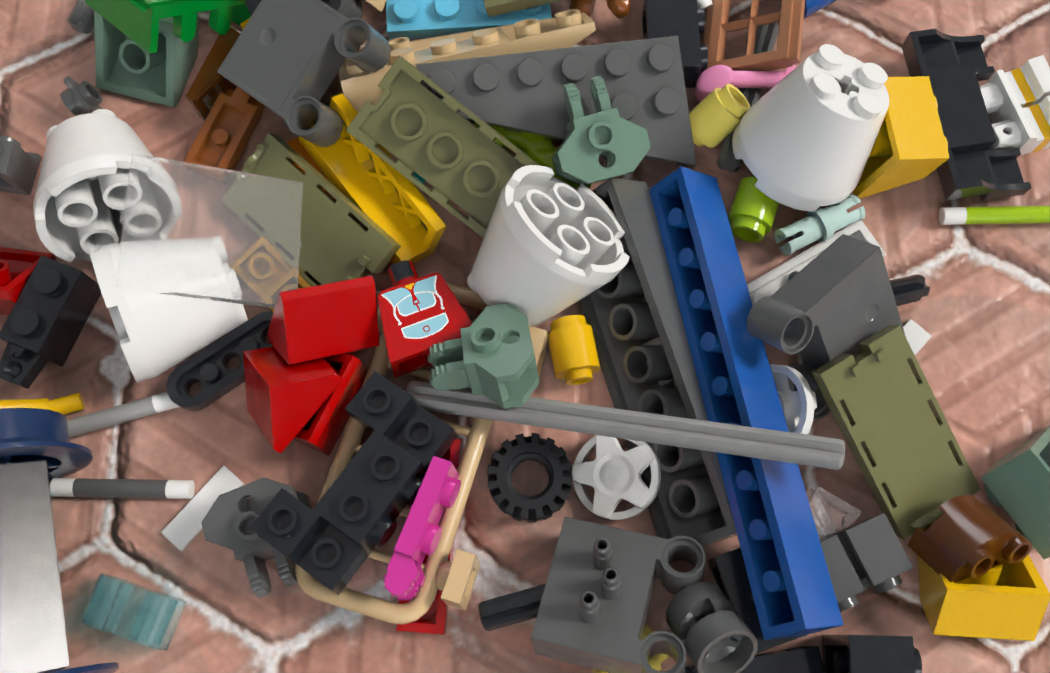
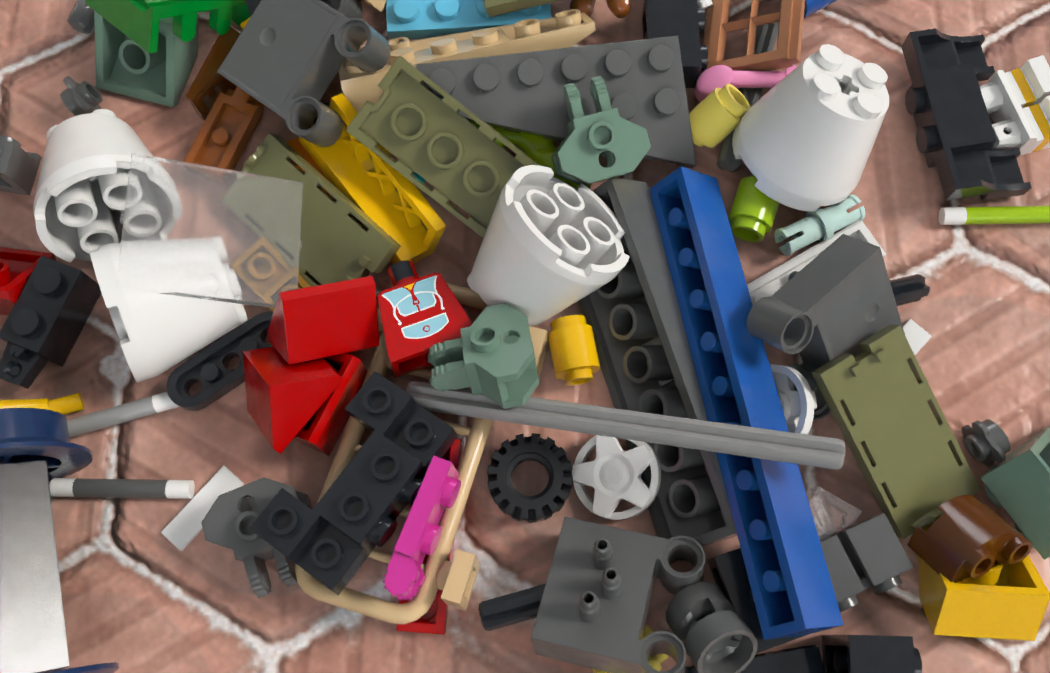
clear light blue axle [80,573,187,650] -> none
yellow slope [853,76,950,198] -> none
none -> dark grey plate [962,419,1010,467]

